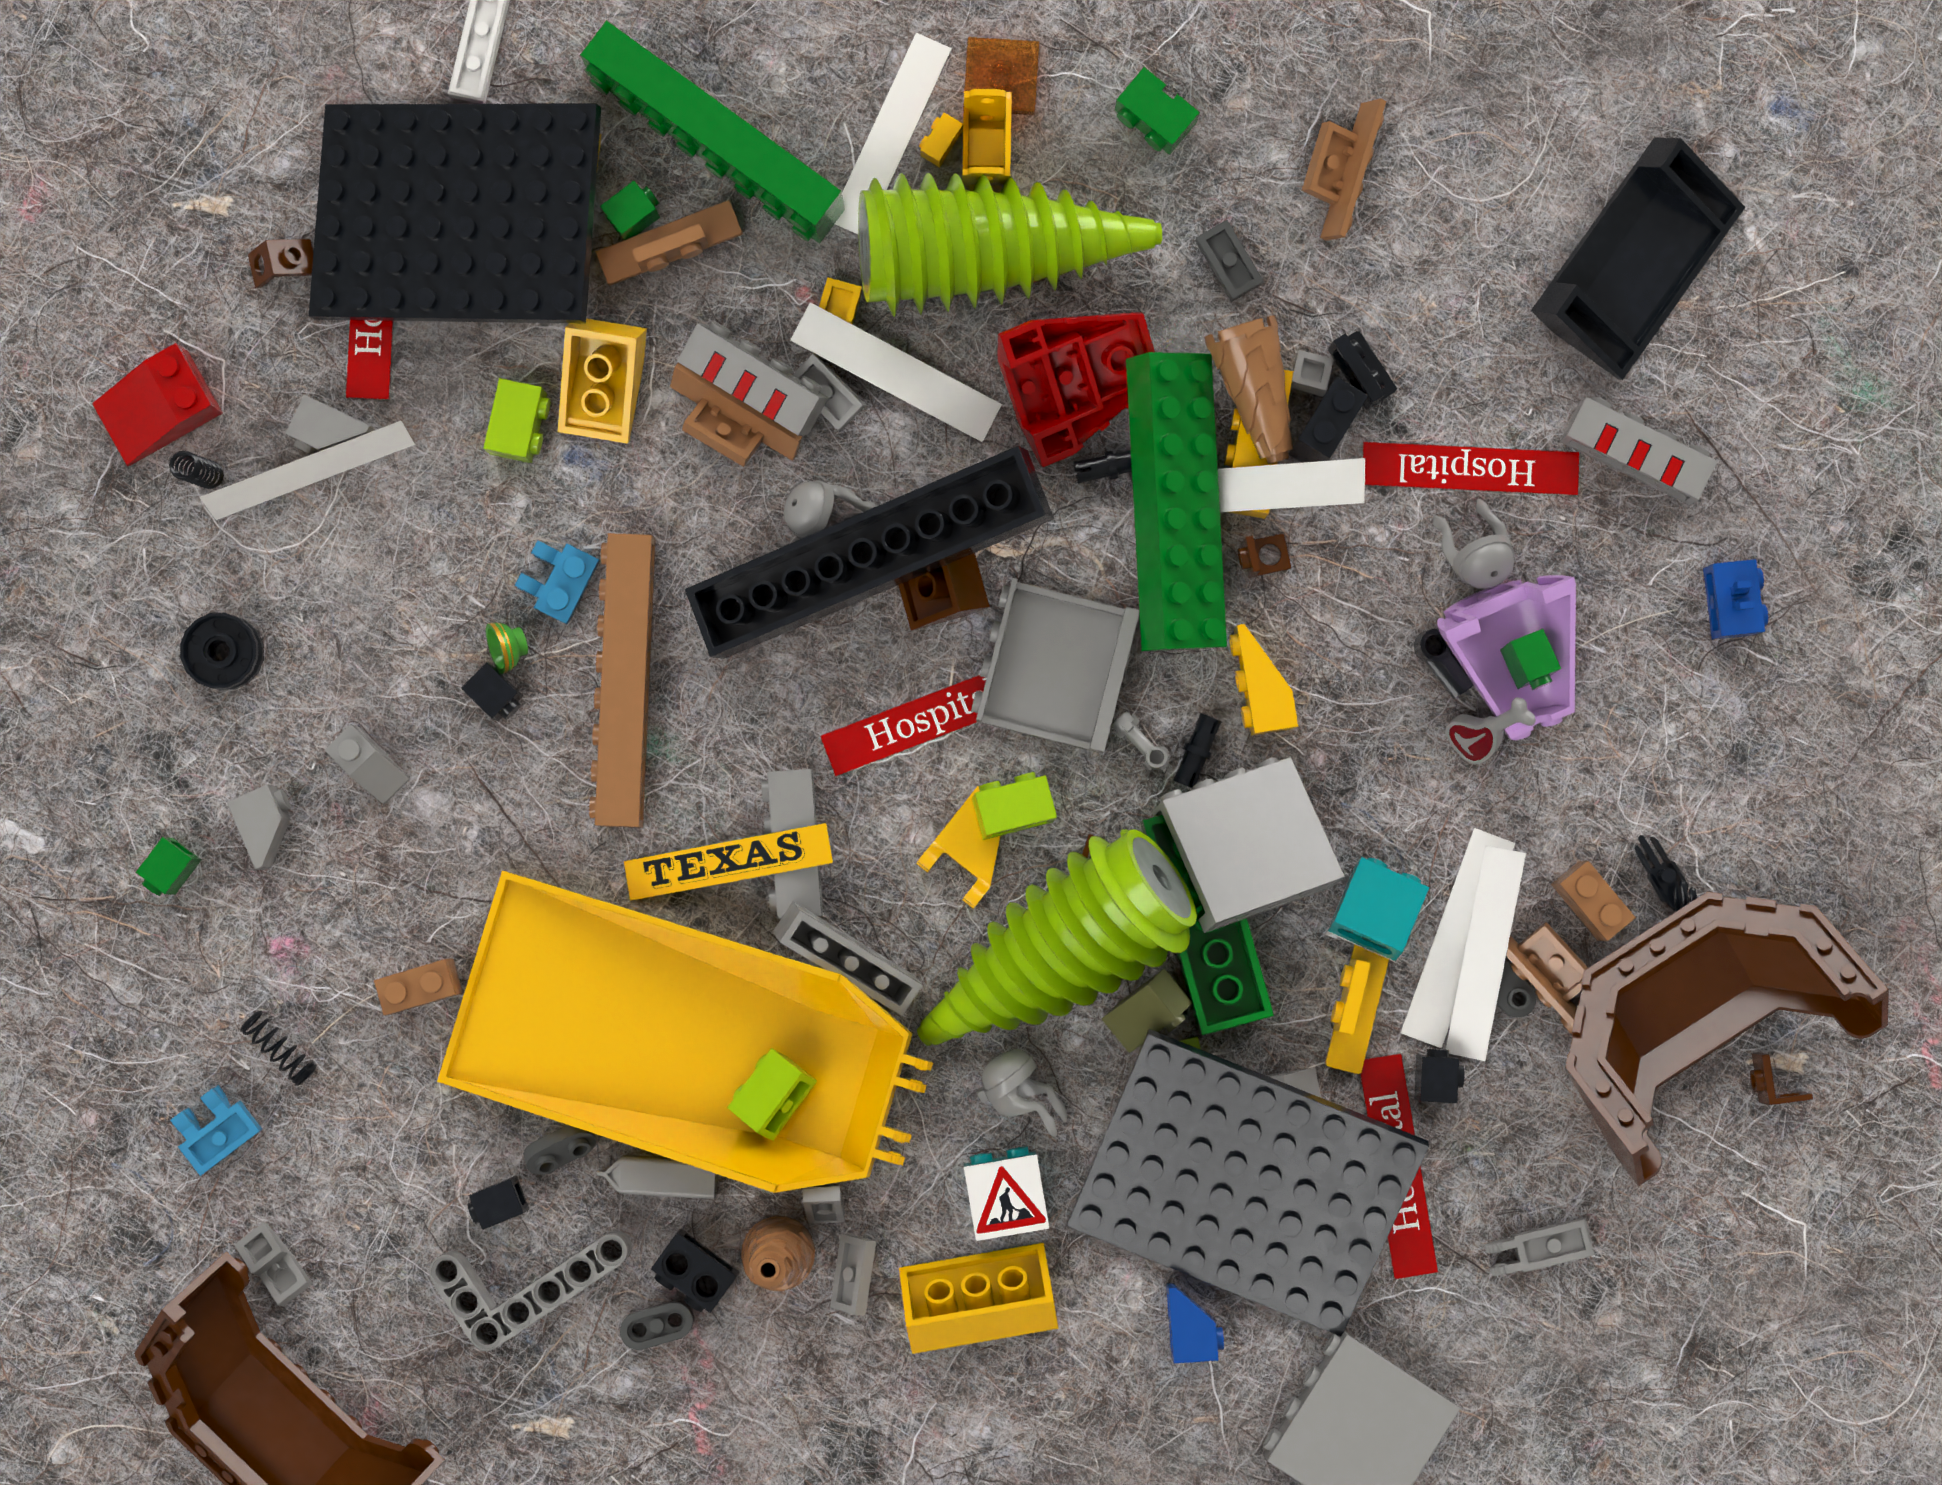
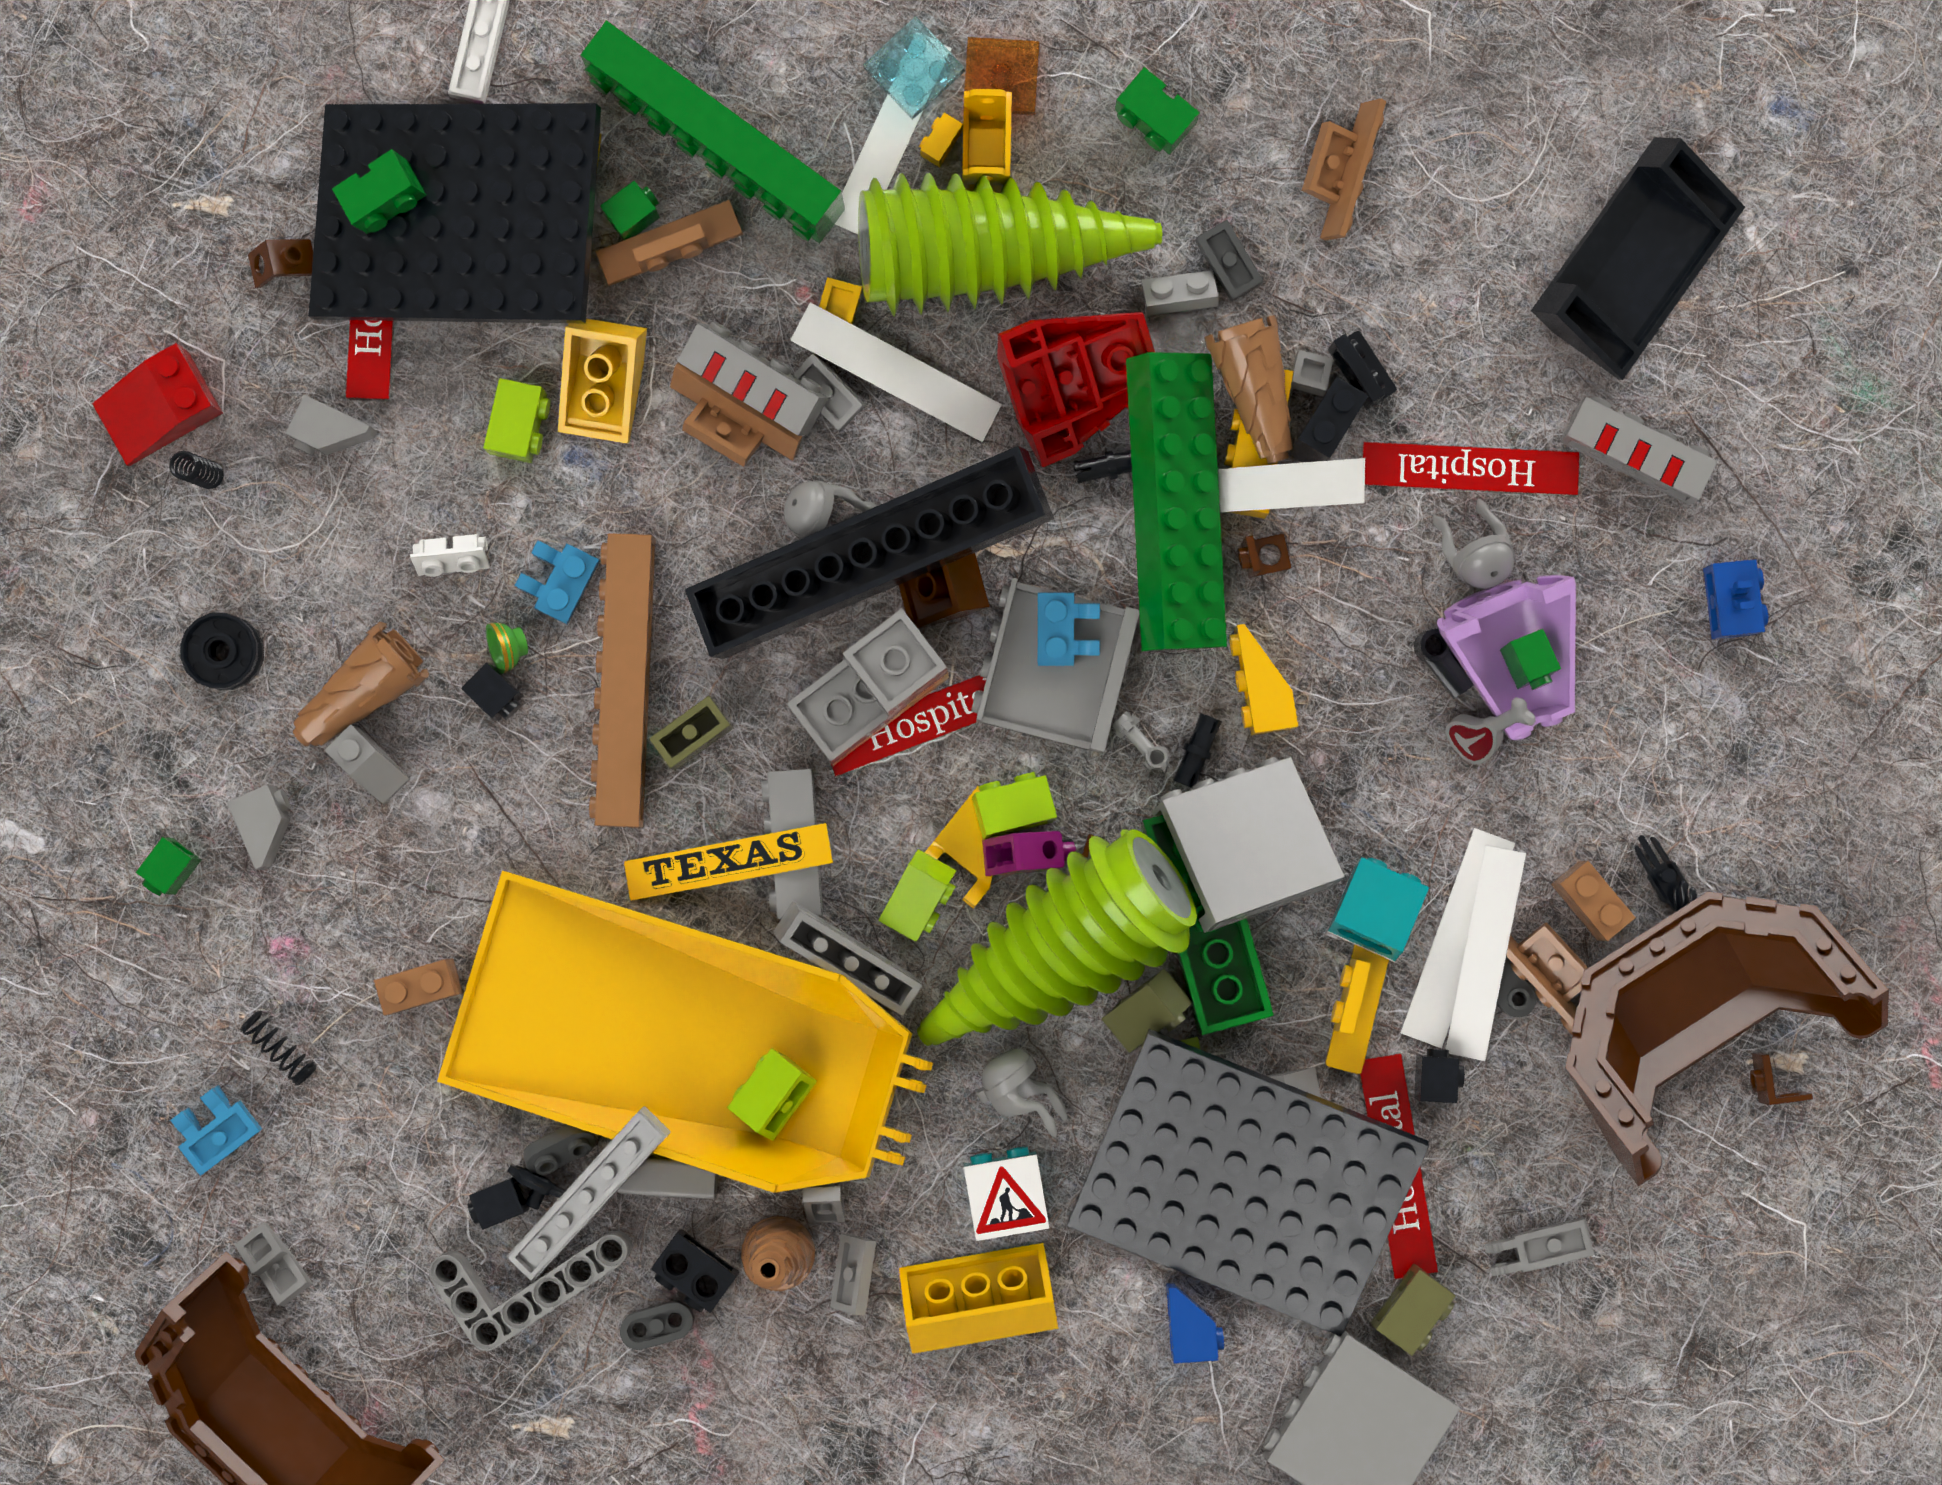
white sticker [200,421,415,520] -> none
none -> medium nougat cone [293,622,429,747]
none -> green brick [332,149,426,234]
none -> white hinge [410,534,490,577]
none -> light grey tile [506,1106,671,1282]
none -> black piece [507,1163,566,1210]
none -> olive brick [649,695,734,771]
none -> light grey piece [786,608,949,766]
none -> clear light blue plate [863,16,965,120]
none -> lime brick [878,849,957,942]
none -> magenta torso [982,831,1076,876]
none -> dark azure plate [1038,592,1100,666]
none -> light grey plate [1141,270,1219,316]
none -> olive brick [1370,1263,1456,1356]

